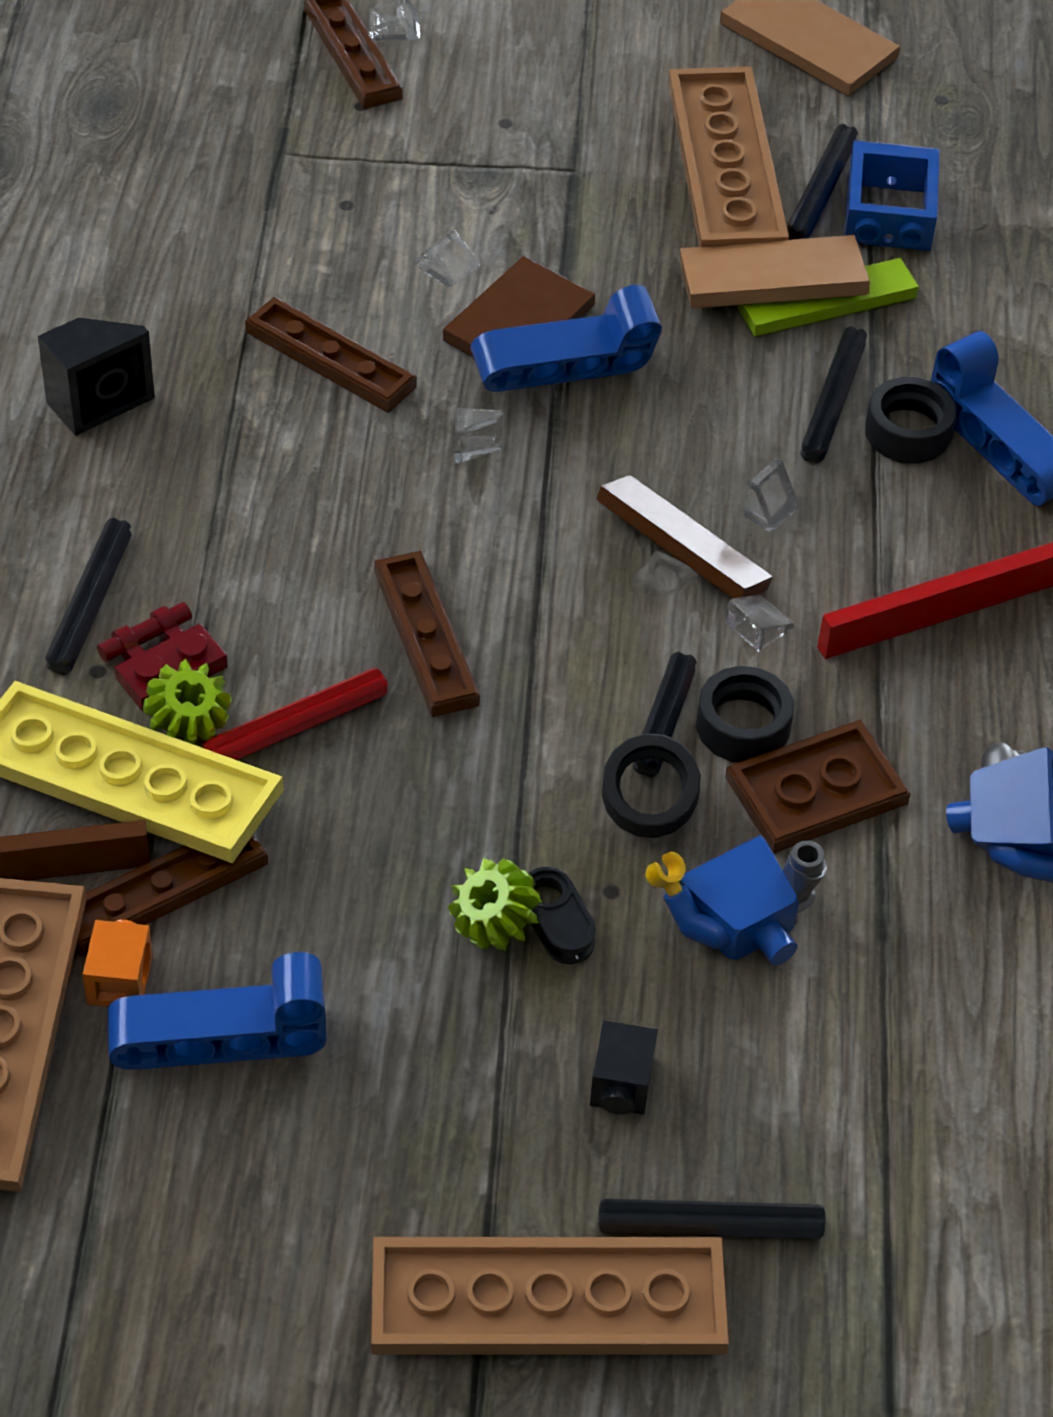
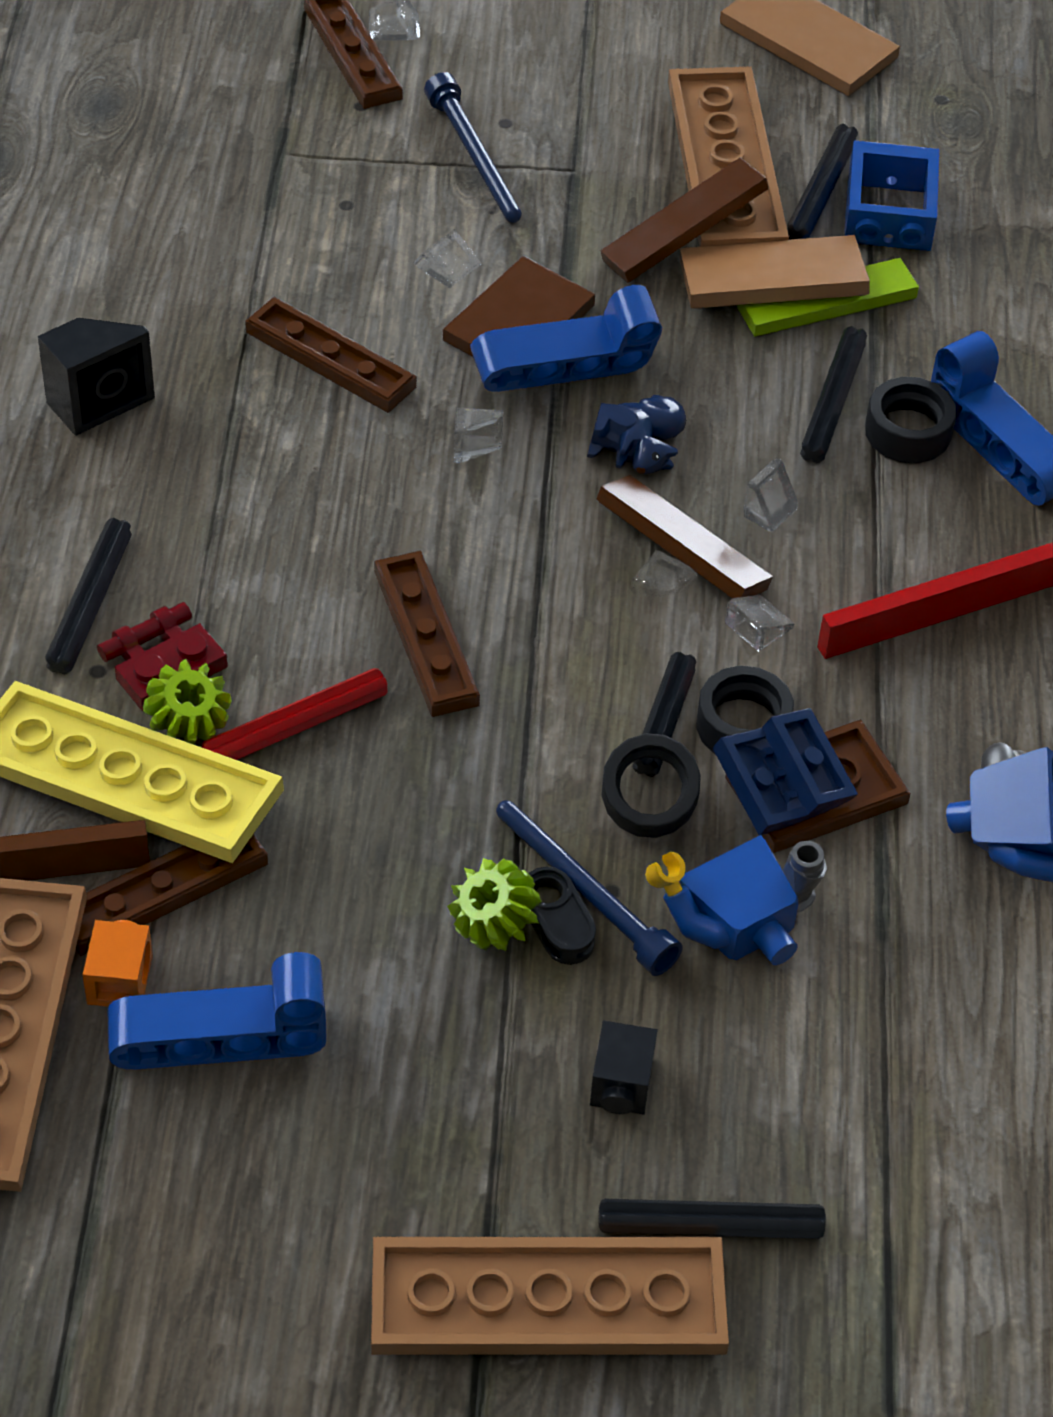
none -> dark blue piece [424,72,522,223]
none -> dark blue piece [496,800,683,976]
none -> dark blue animal [587,395,687,474]
none -> reddish brown tile [600,157,769,283]
none -> dark blue slope [712,708,858,835]

